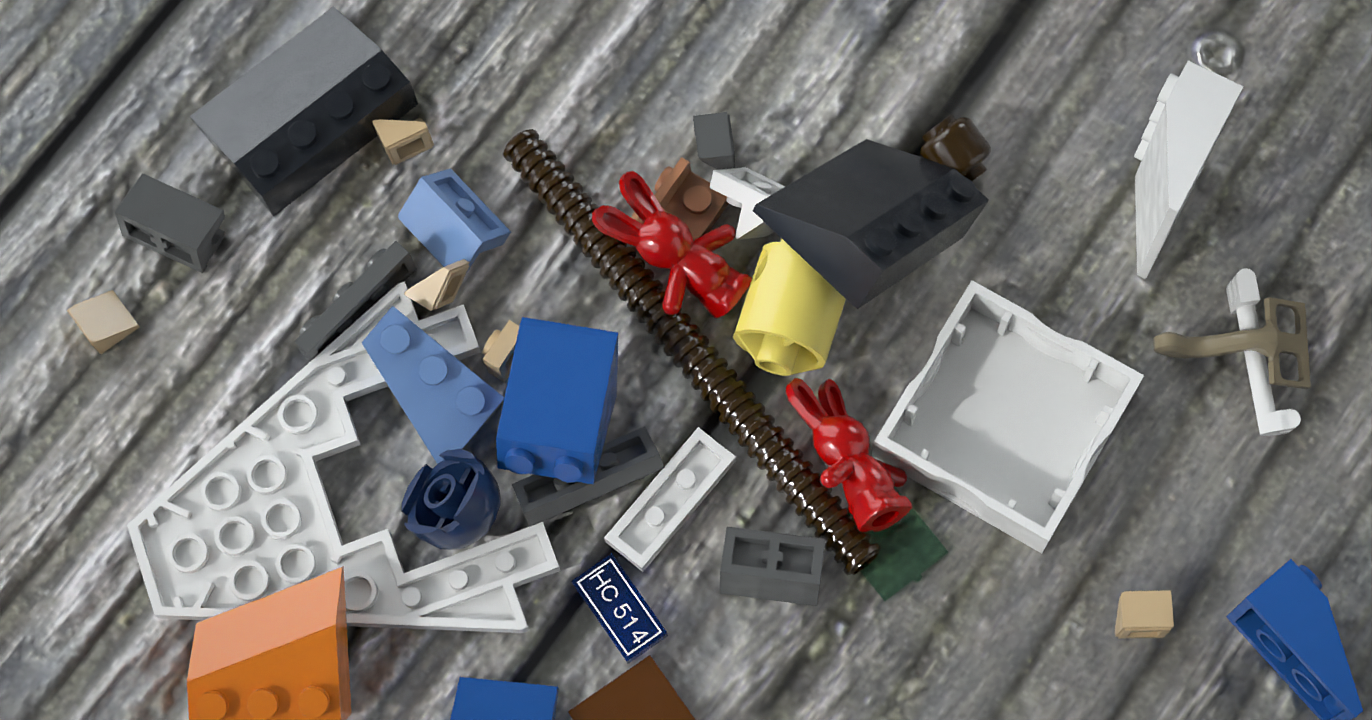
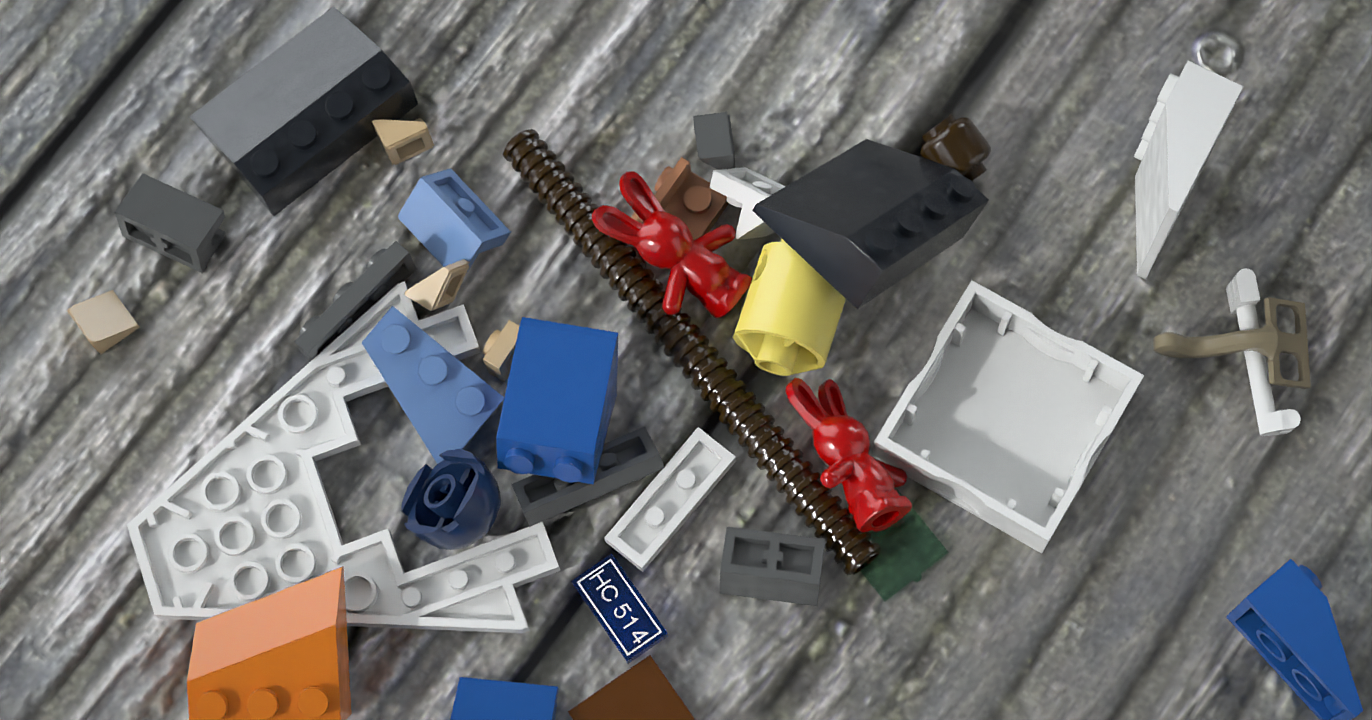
tan slope [1115,590,1174,639] -> none

